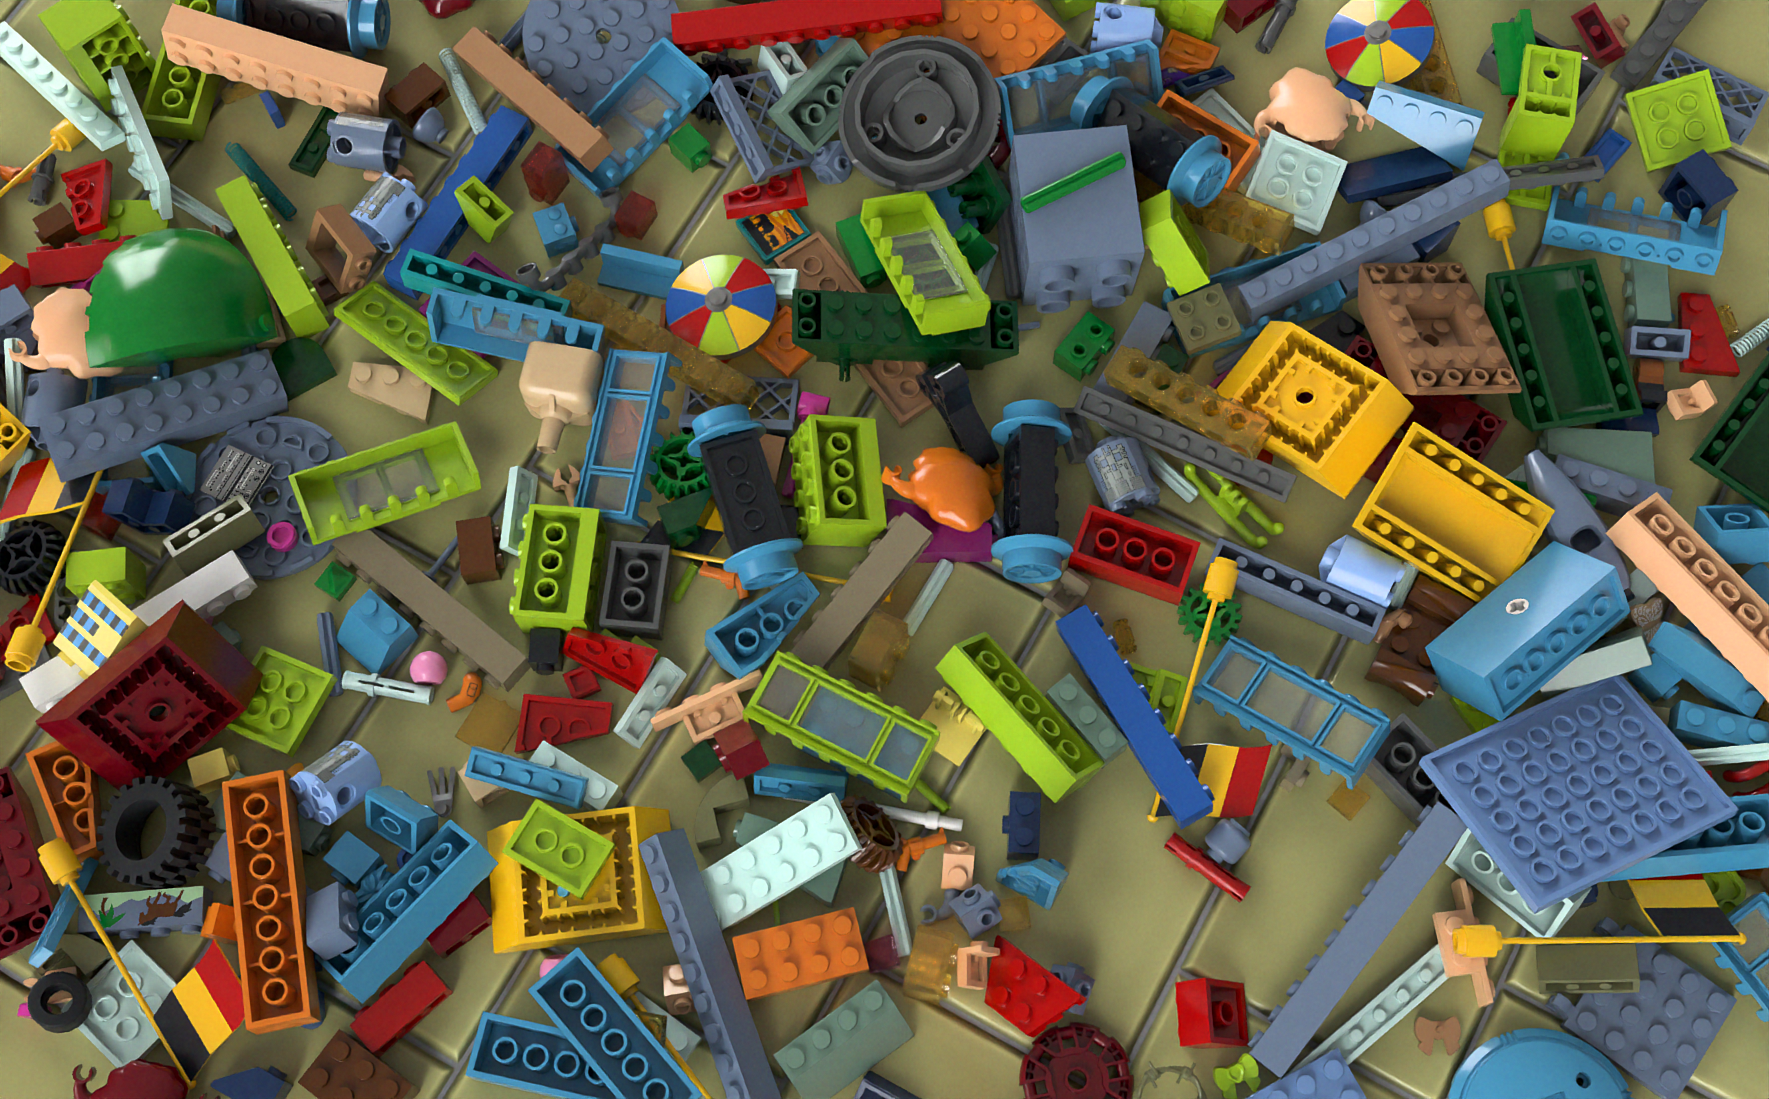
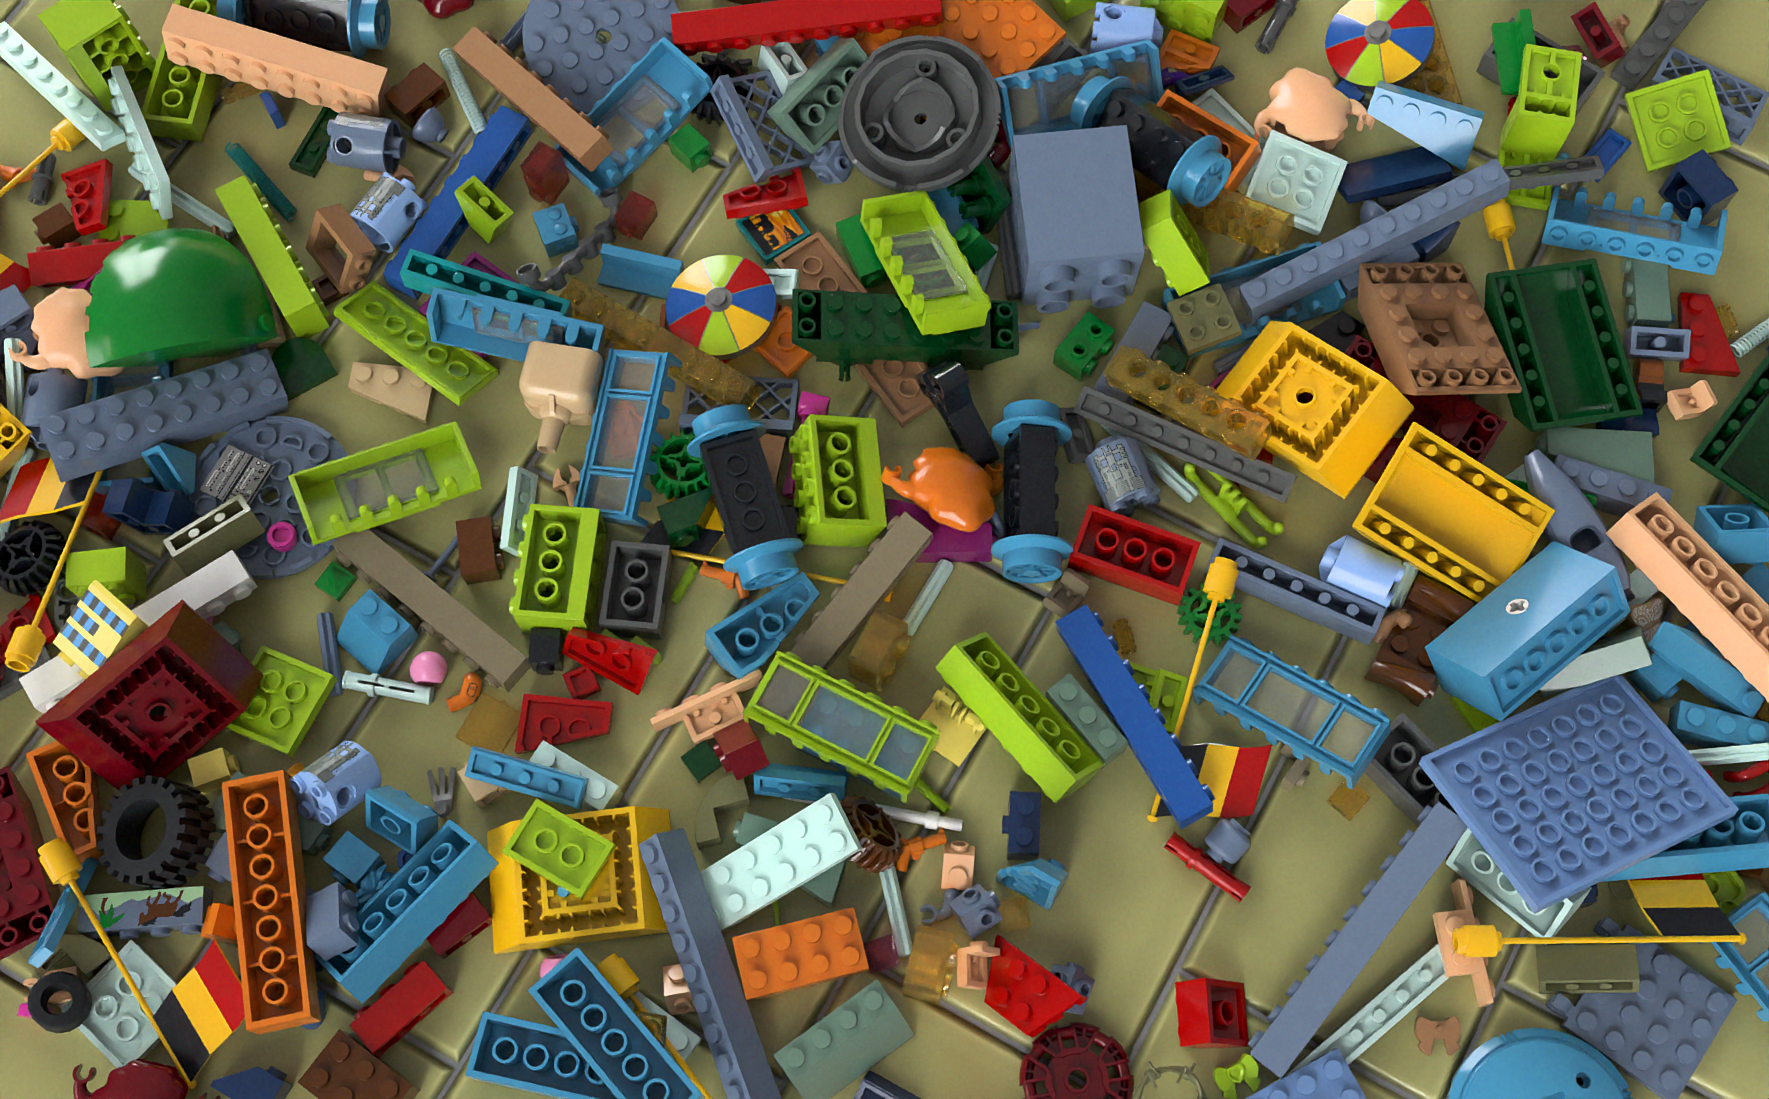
light aqua plate [613,657,687,749] -> none
green axle [1020,151,1126,213] -> none

